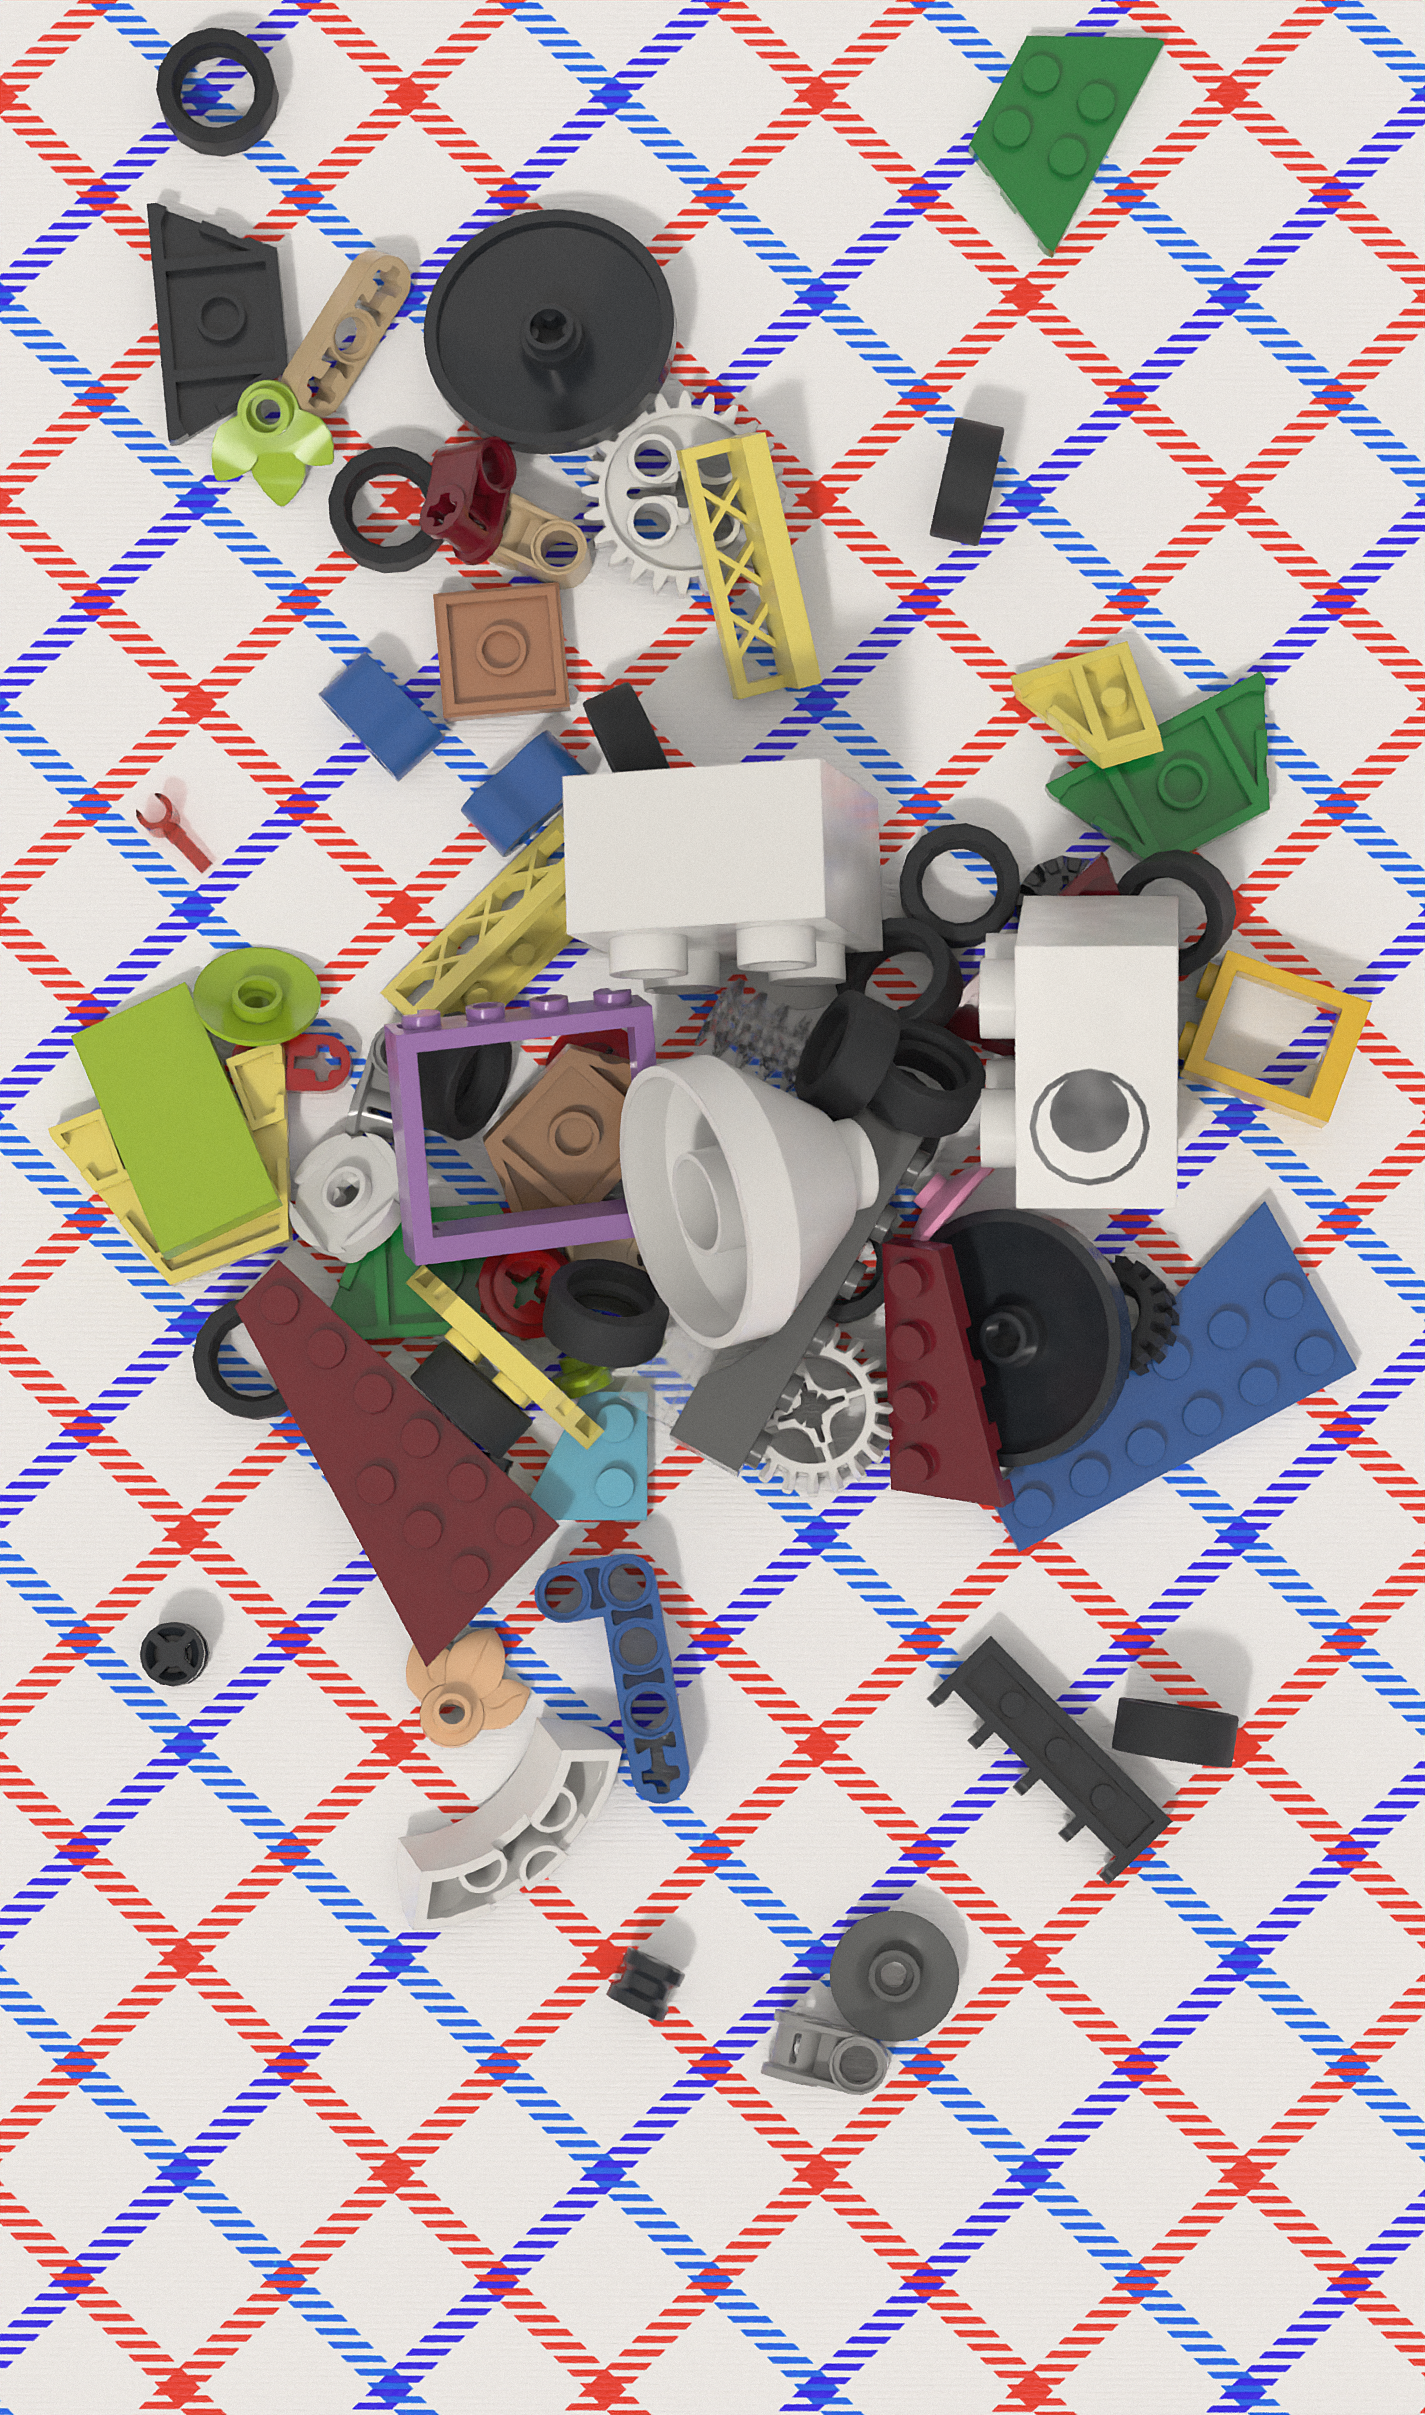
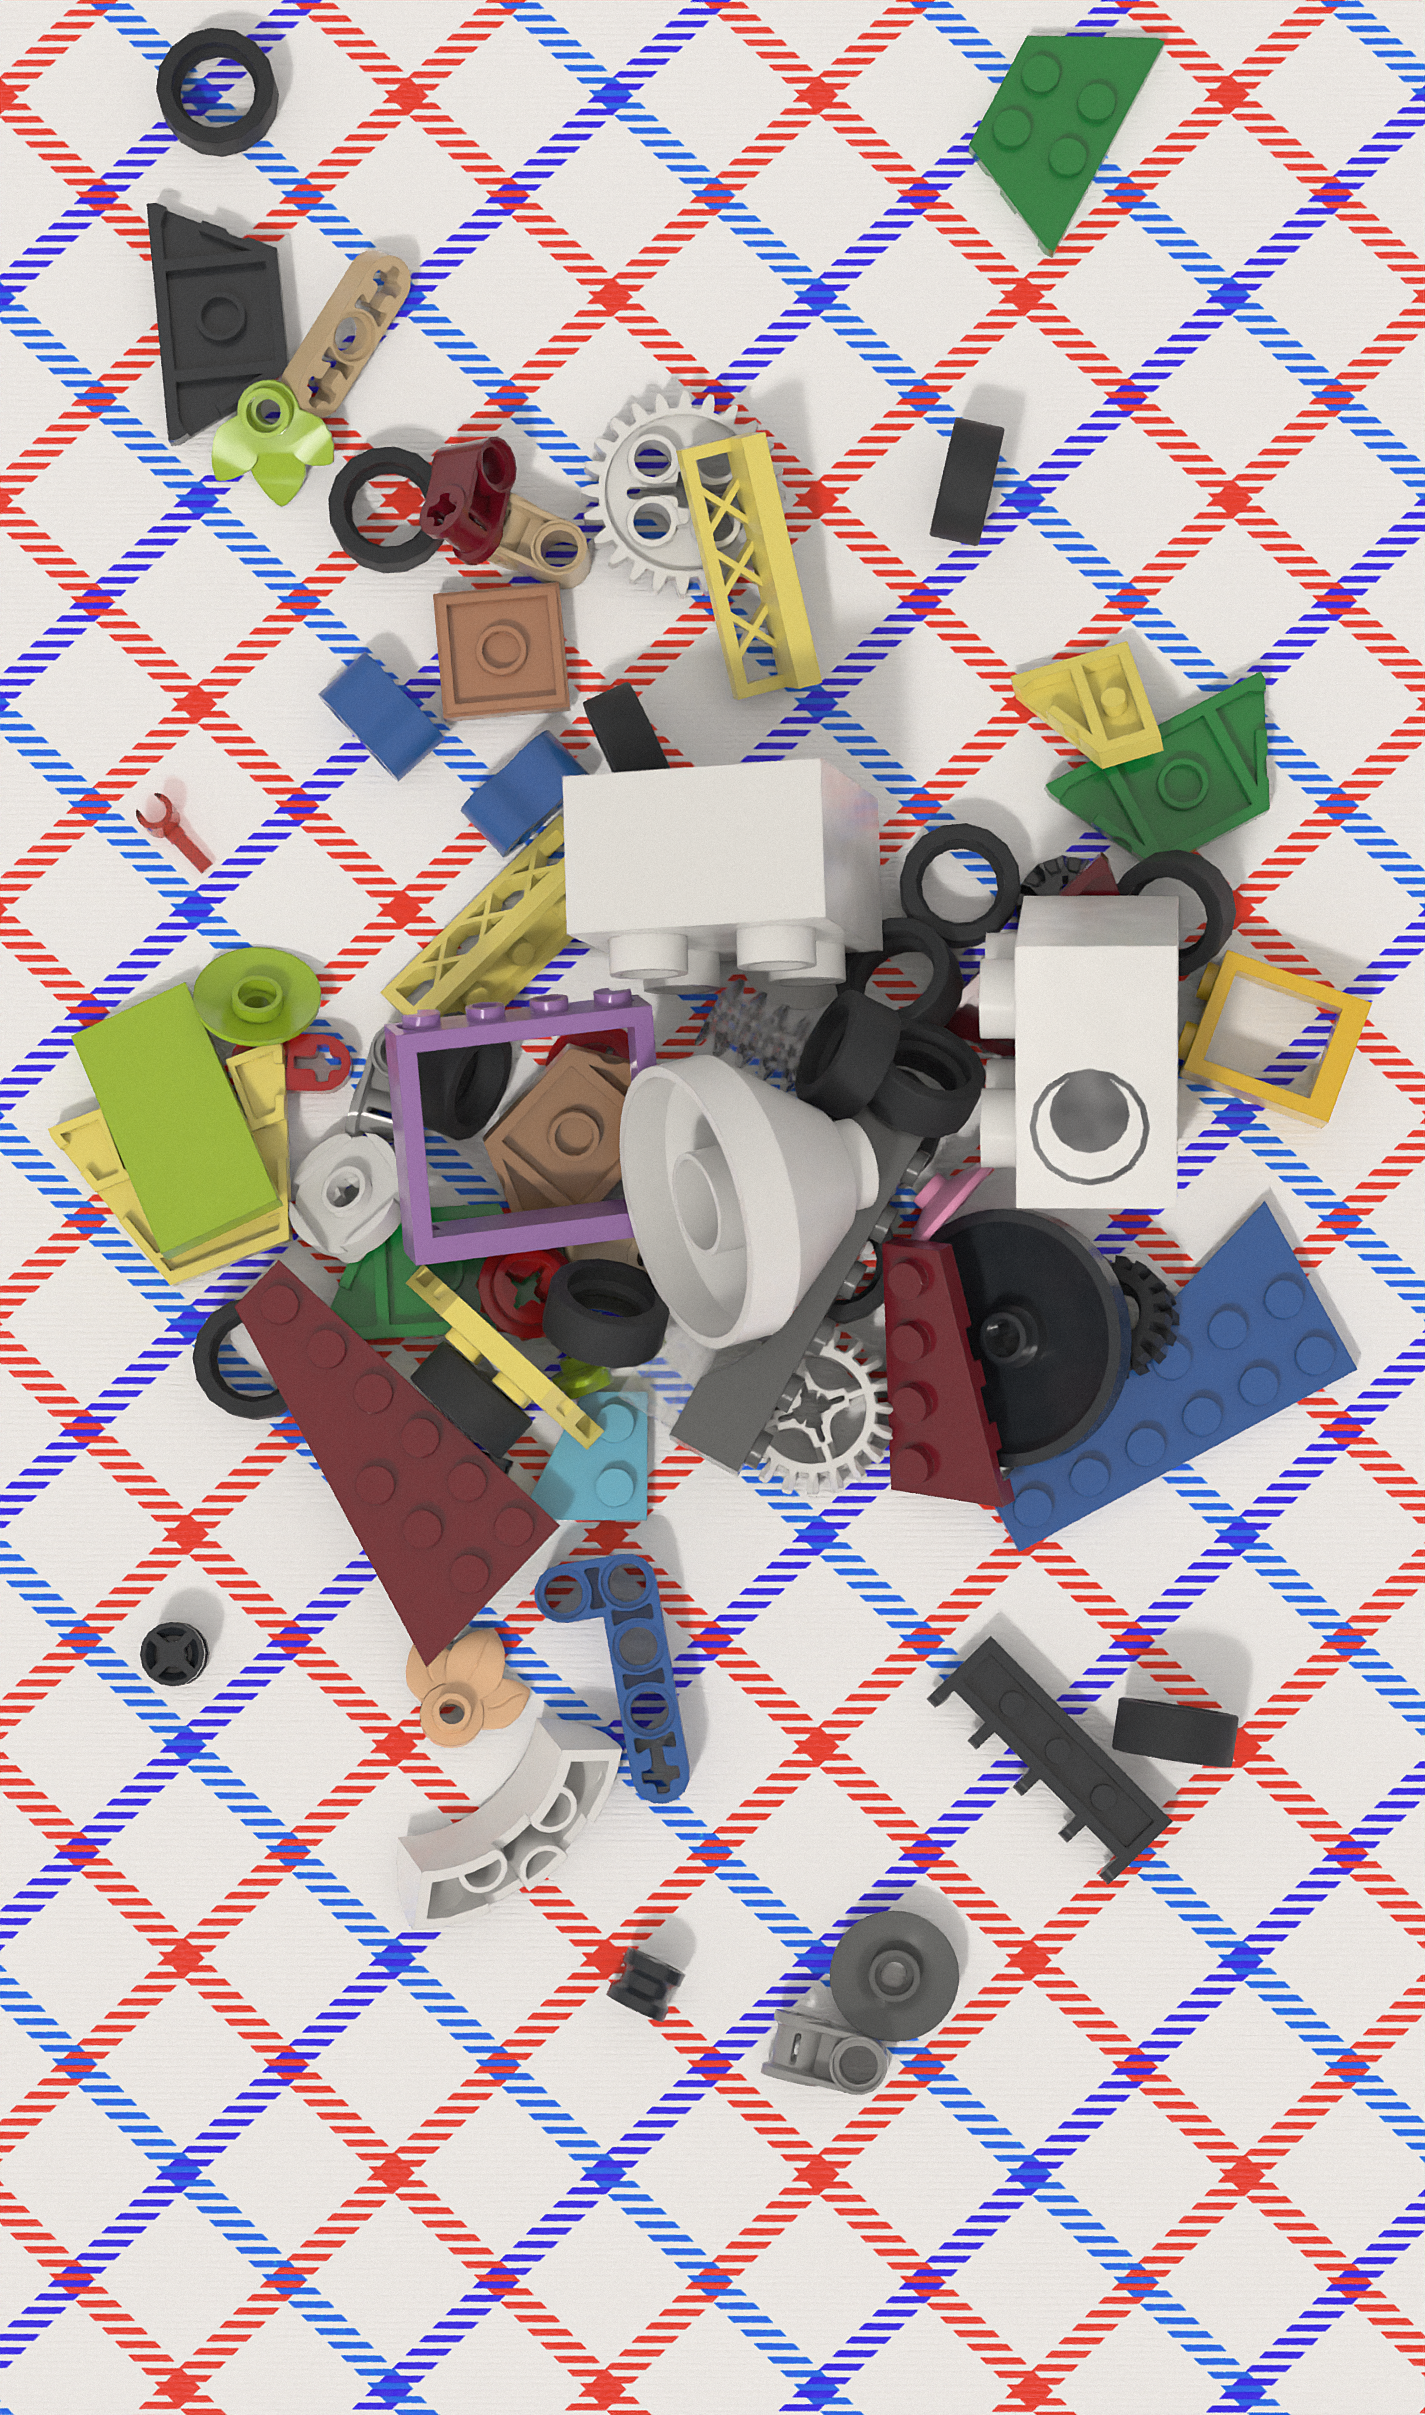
black dish [424,209,677,455] -> none

